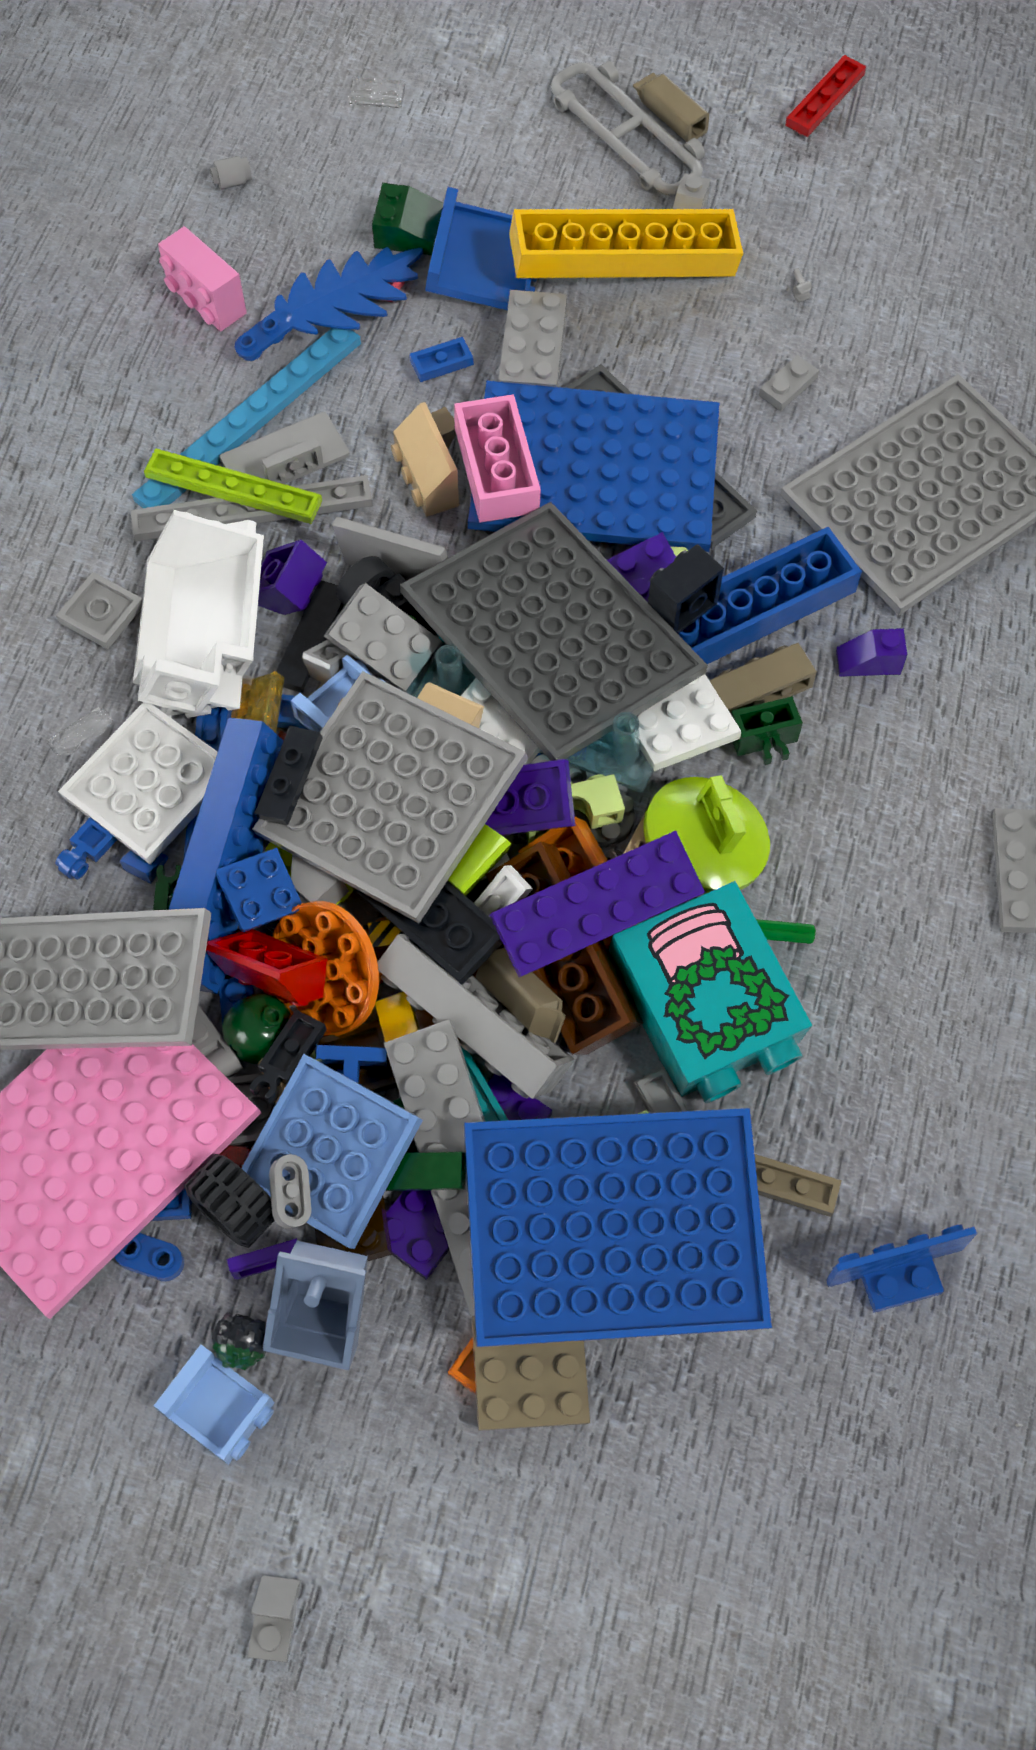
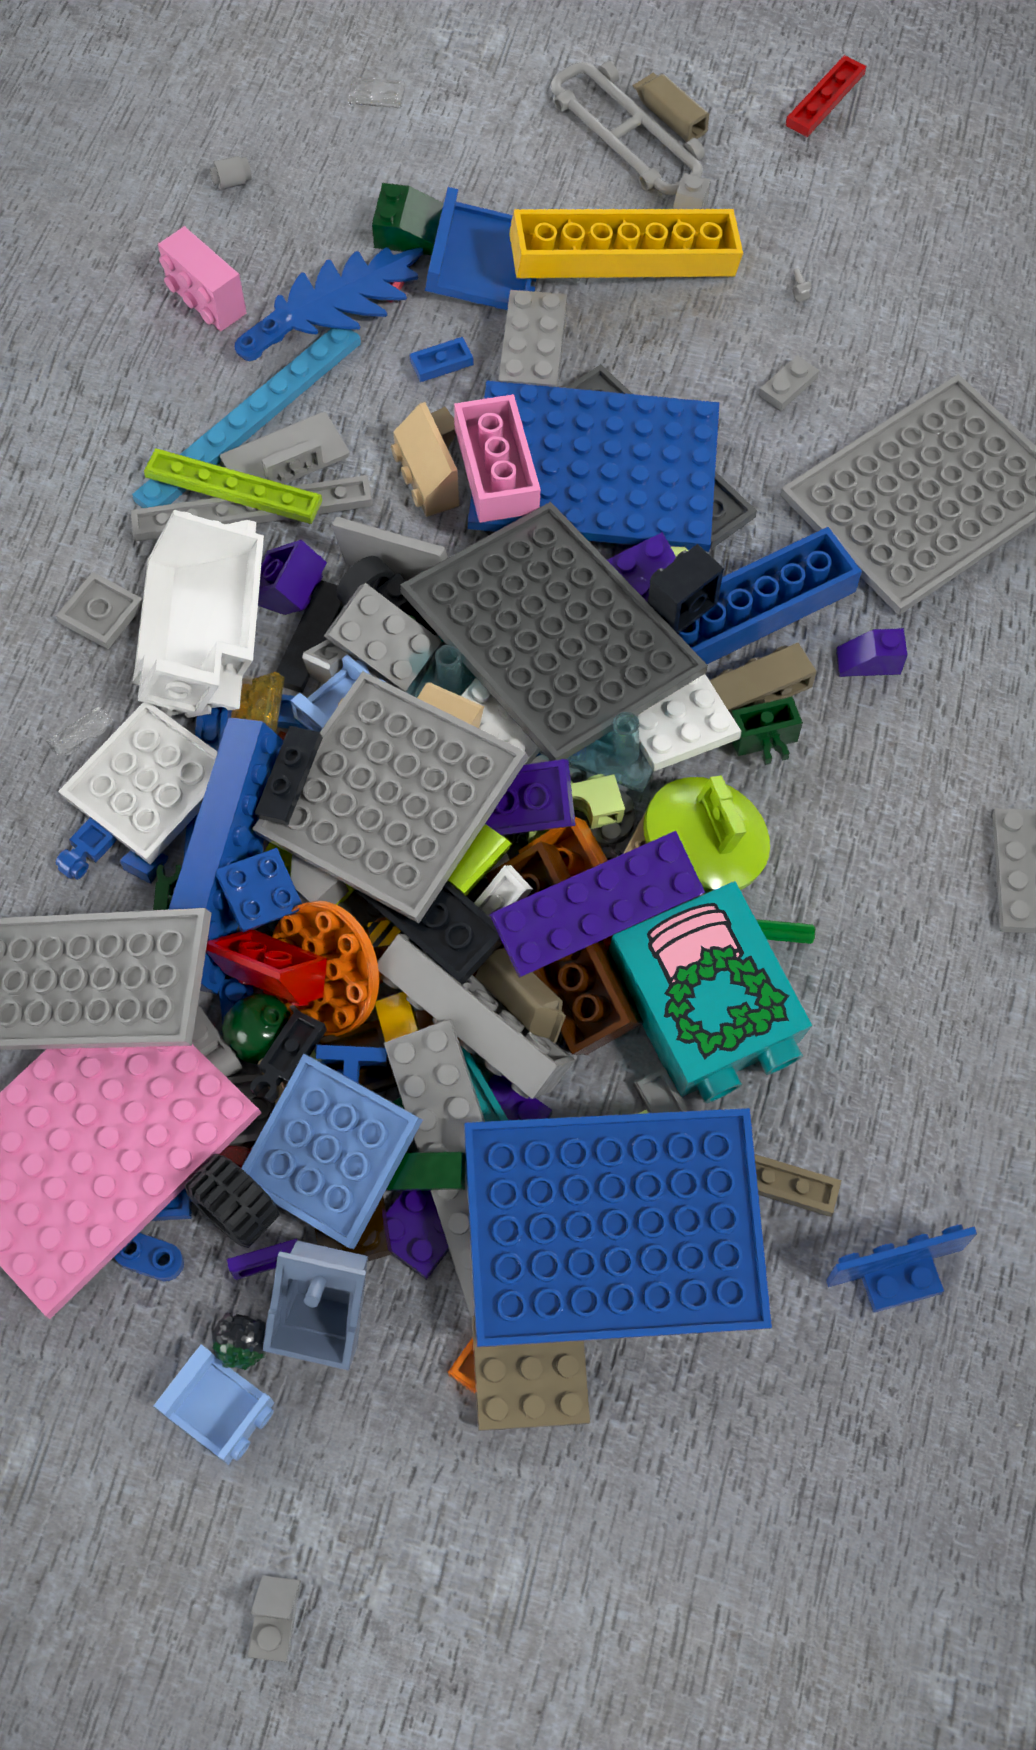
light grey plate [269,1154,311,1229] -> none

